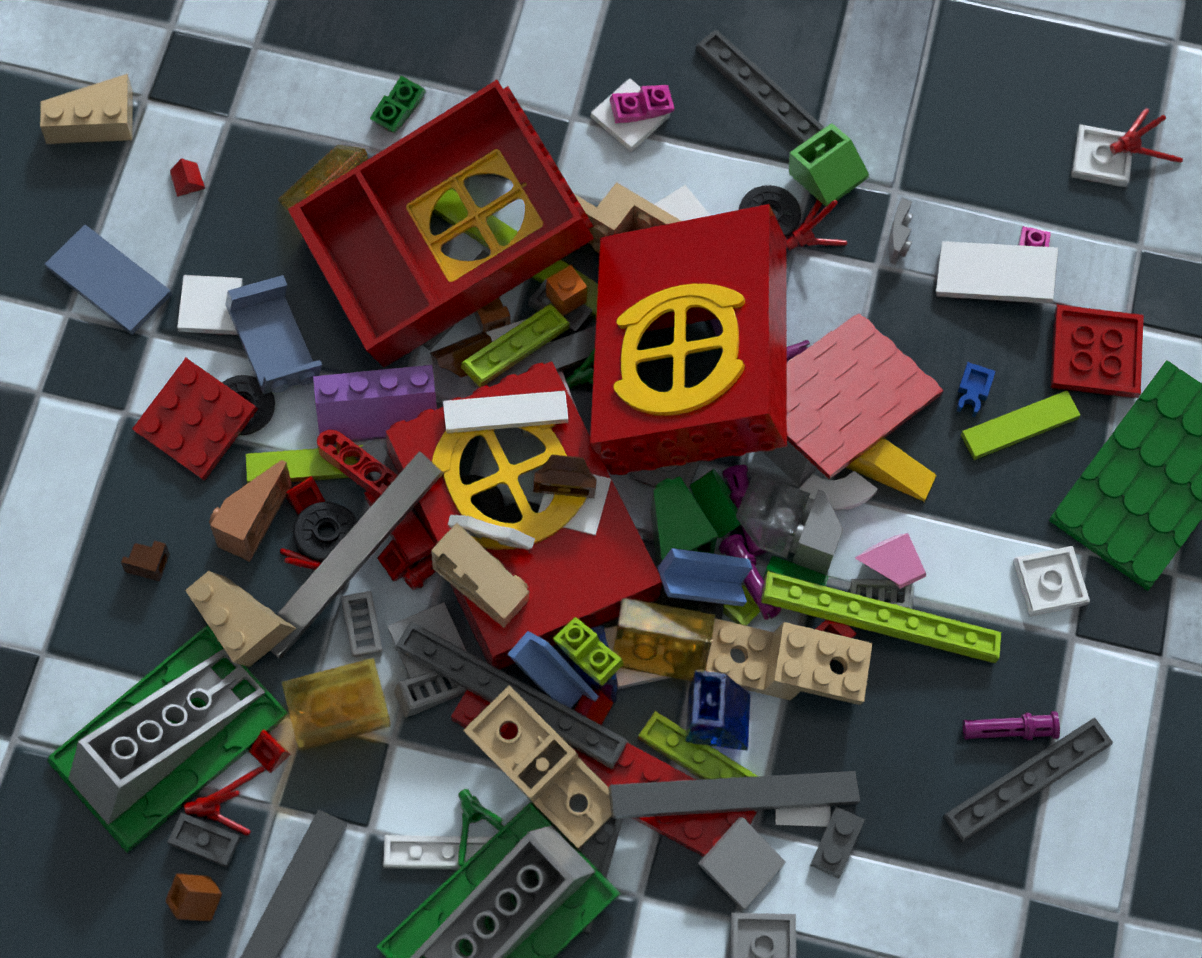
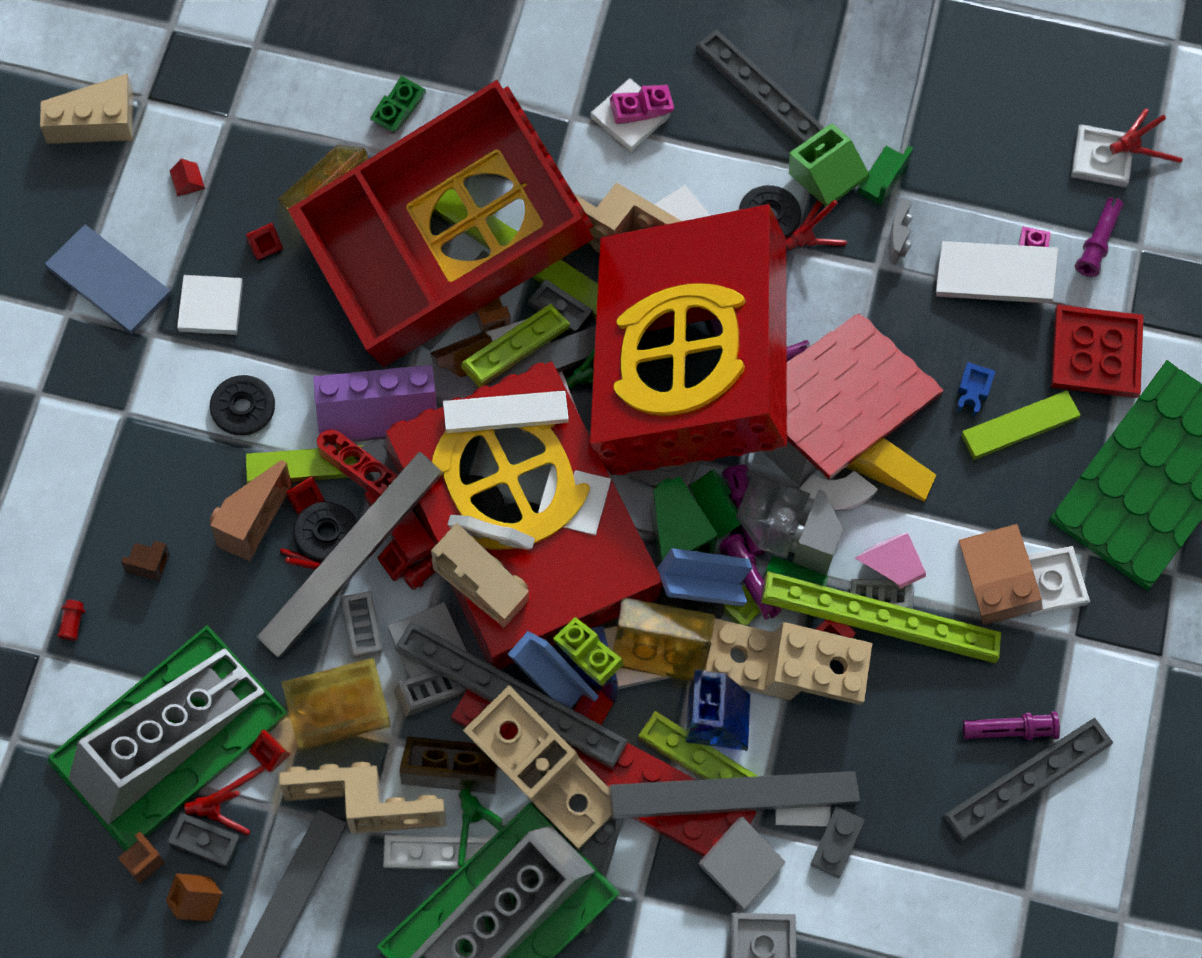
red plate [132,358,258,481] -> none
tan wedge [185,571,296,667] -> none
sand blue panel [225,275,322,394] -> none
reddish brown slope [533,455,597,498] -> none
orange brick [546,265,587,316] -> none
none -> red pin [57,600,86,641]
none -> dark orange panel [118,831,165,884]
none -> red slope [246,222,283,261]
none -> tan bracket [279,762,446,834]
none -> dark brown slope [399,736,498,794]
none -> green panel [857,145,914,206]
none -> nougat slope [959,524,1043,625]
none -> magenta pin [1075,197,1124,277]

